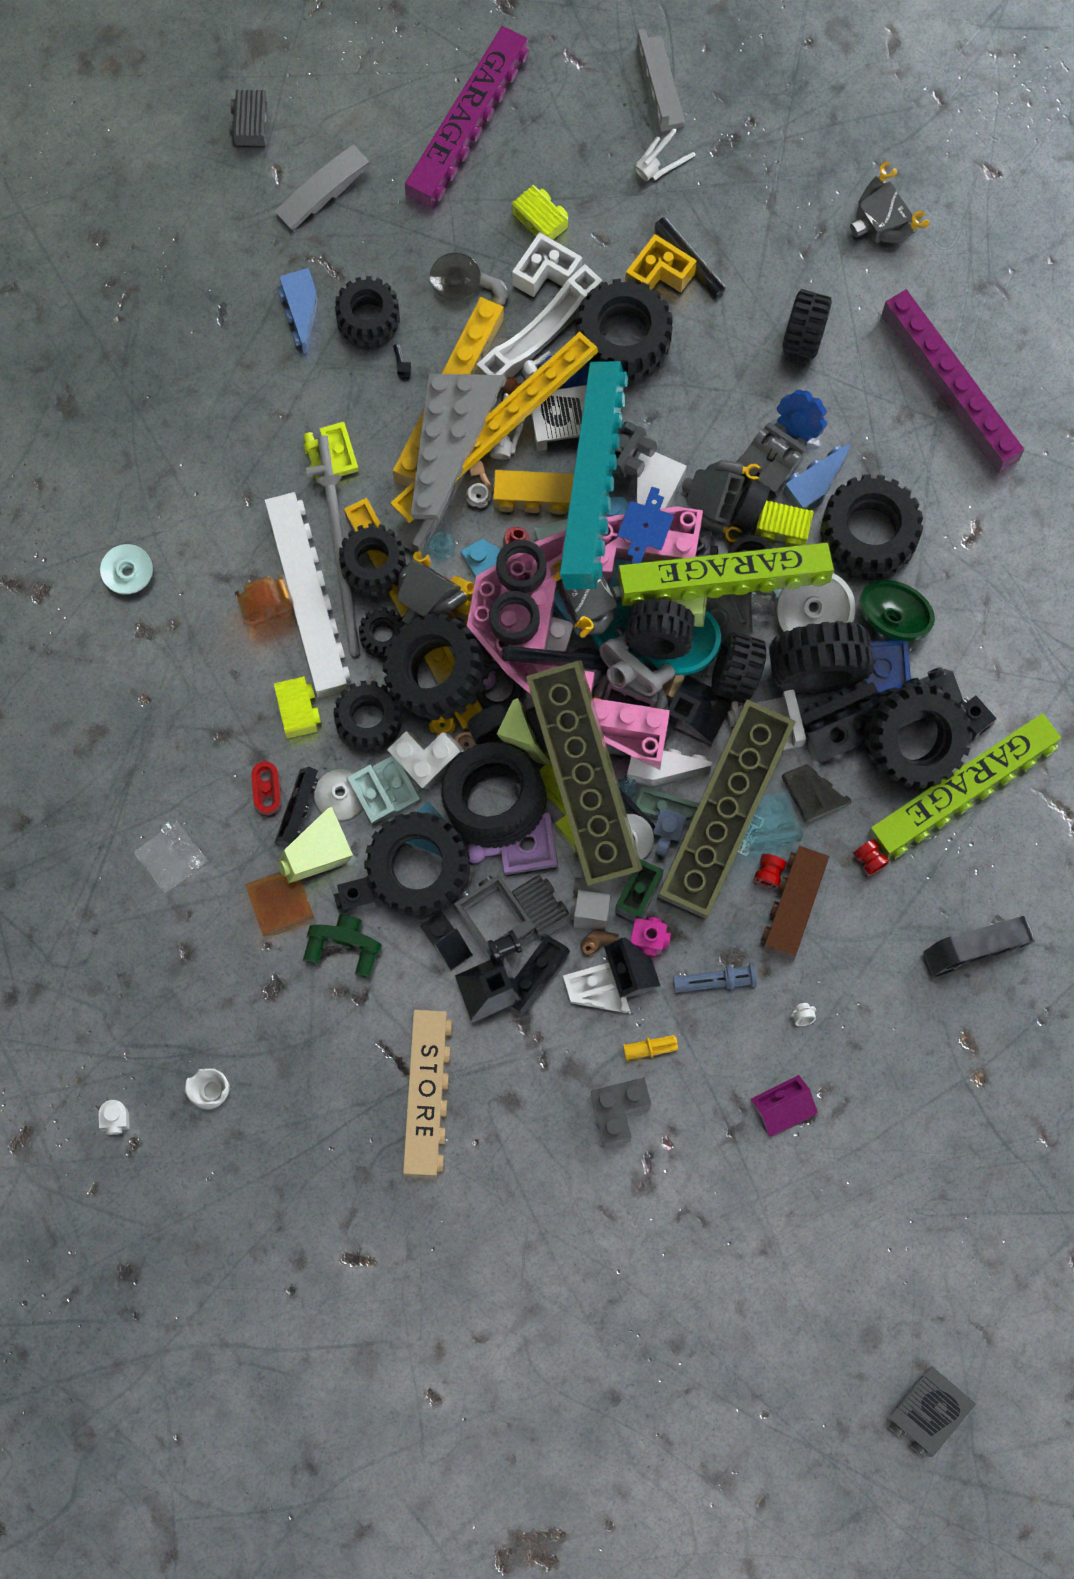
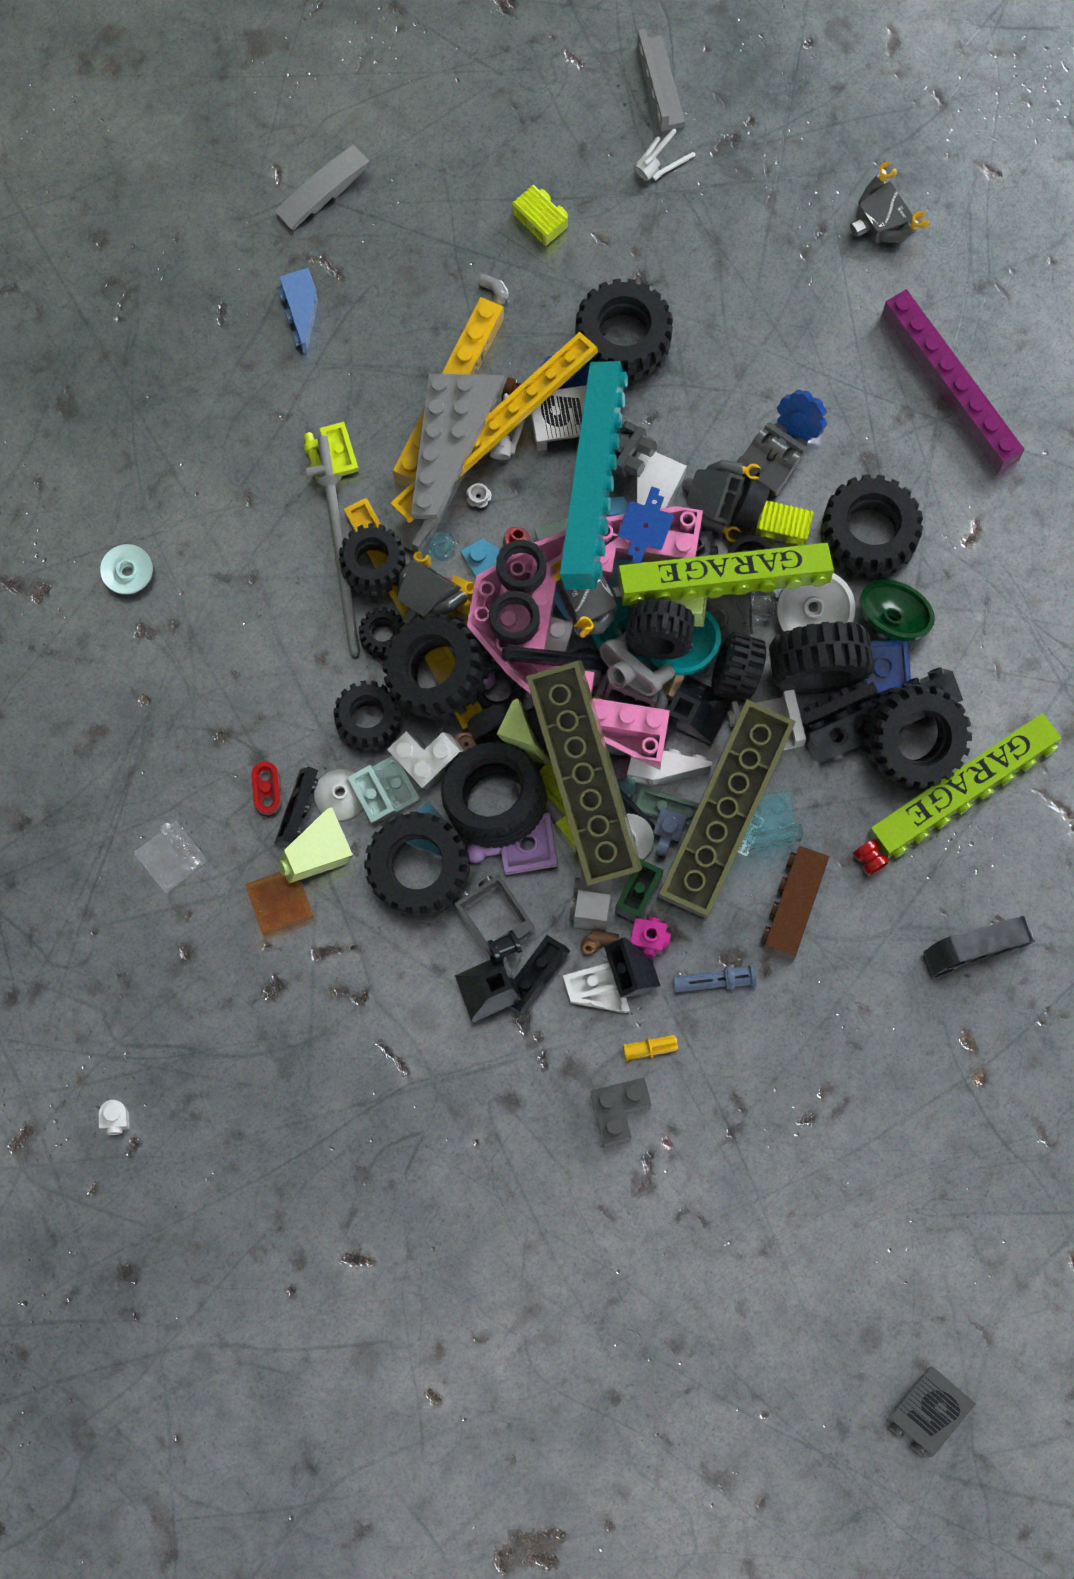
white hair [185,1068,229,1110] -> none
dark grey brick [229,89,268,146] -> none
clear orange brick [235,574,295,629] -> none
white brick [265,492,352,699] -> none
neon yellow brick [274,676,321,739] -> none
dark green connector [303,914,382,979] -> none
black brick [334,877,376,915] -> none
black tyre [335,276,400,347] -> none
black hand [393,344,411,377] -> none
tan brick [403,1010,452,1179] -> none
magenta brick [405,26,530,208] -> none
black slope [420,911,473,971] -> none
yellow plate [429,716,455,737] -> none
clear smoke dish [430,253,481,301] -> none
light nougat hand [469,460,494,493] -> none
white arch [477,264,603,379] -> none
yellow brick [494,470,574,515] -> none
white brick [512,232,582,297] -> none
dark grey brick [512,875,569,940] -> none
white hand [522,351,552,380] -> none
yellow brick [625,234,697,293] -> none
black axle [655,217,726,297] -> none
magenta panel [751,1075,818,1136] -> none
red wheel [753,854,787,889] -> none
black tyre [782,289,832,359] -> none
clear smoke wing [782,764,852,823] -> none
medium blue slope [783,443,851,510] -> none
white plate [790,1003,817,1026] -> none
black brick [959,695,997,741] -> none

